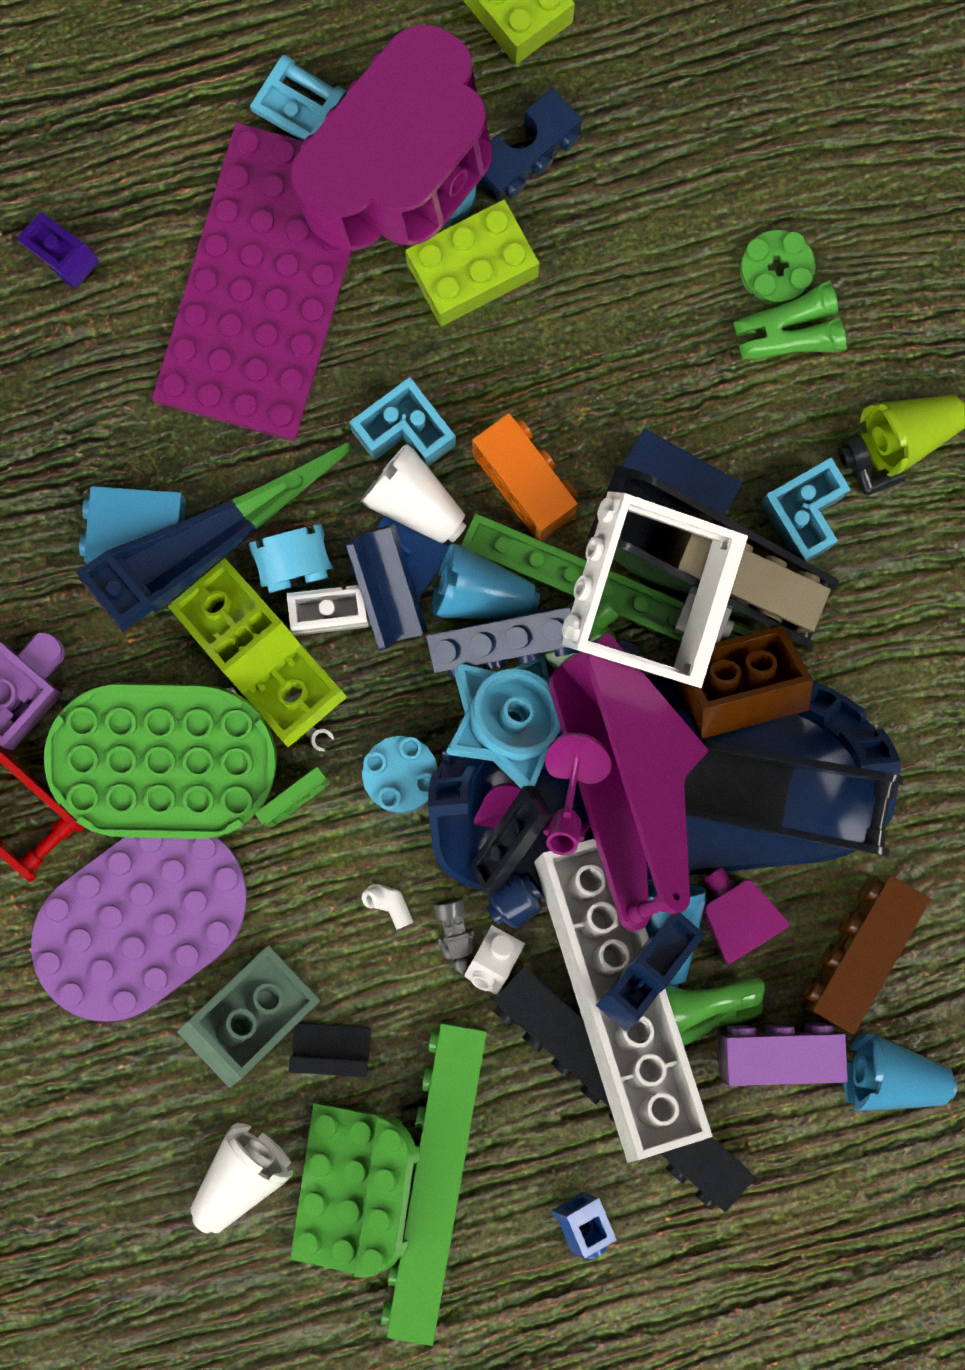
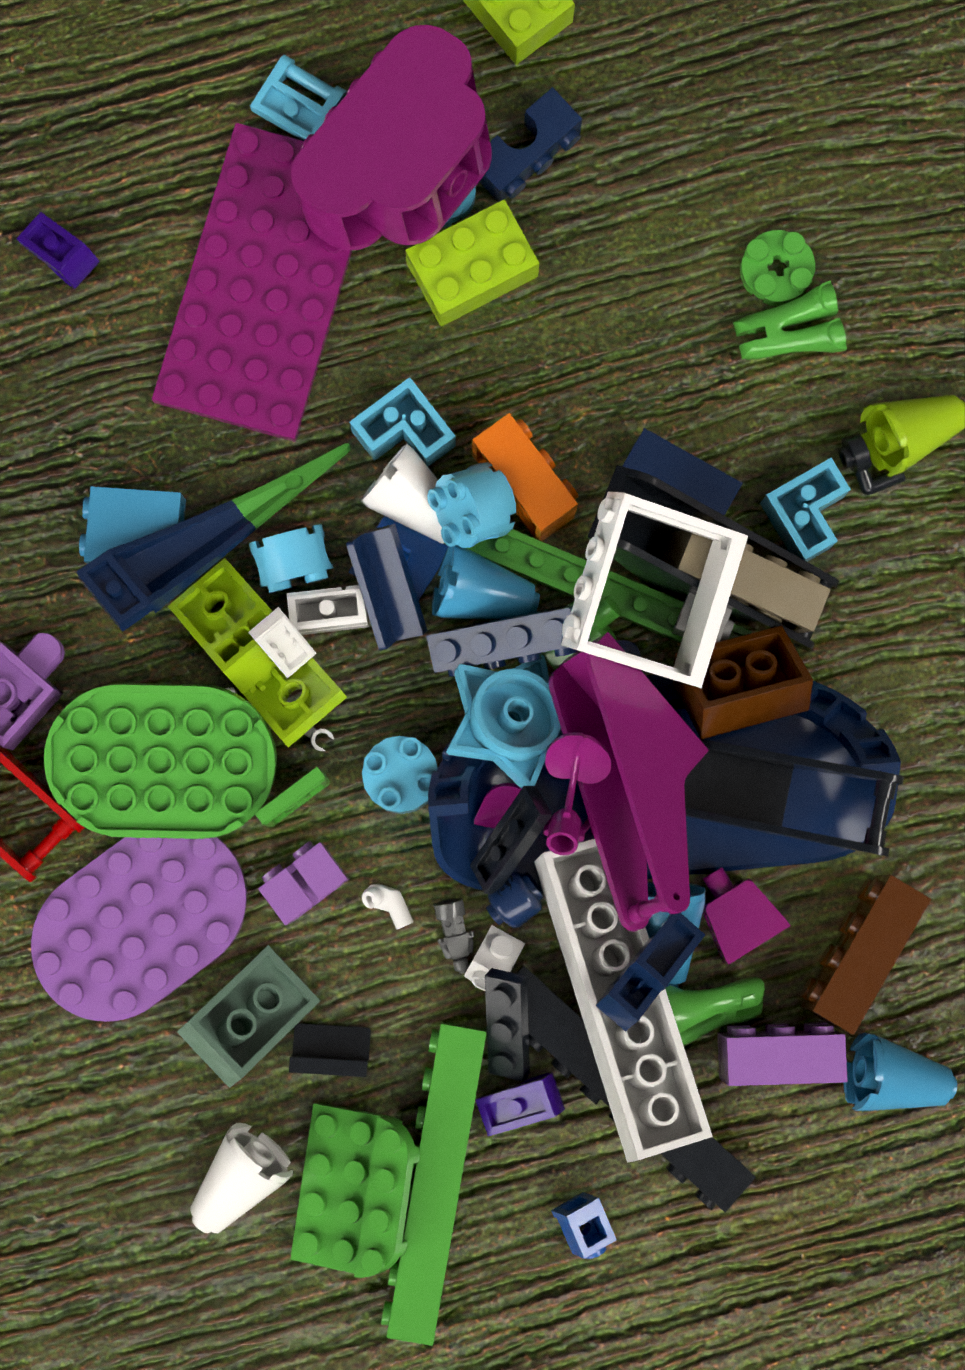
none -> white plate [248,607,316,678]
none -> medium lavender piece [258,841,349,926]
none -> medium azure brick [427,462,516,548]
none -> plate [475,1072,565,1136]
none -> black plate [485,968,530,1082]

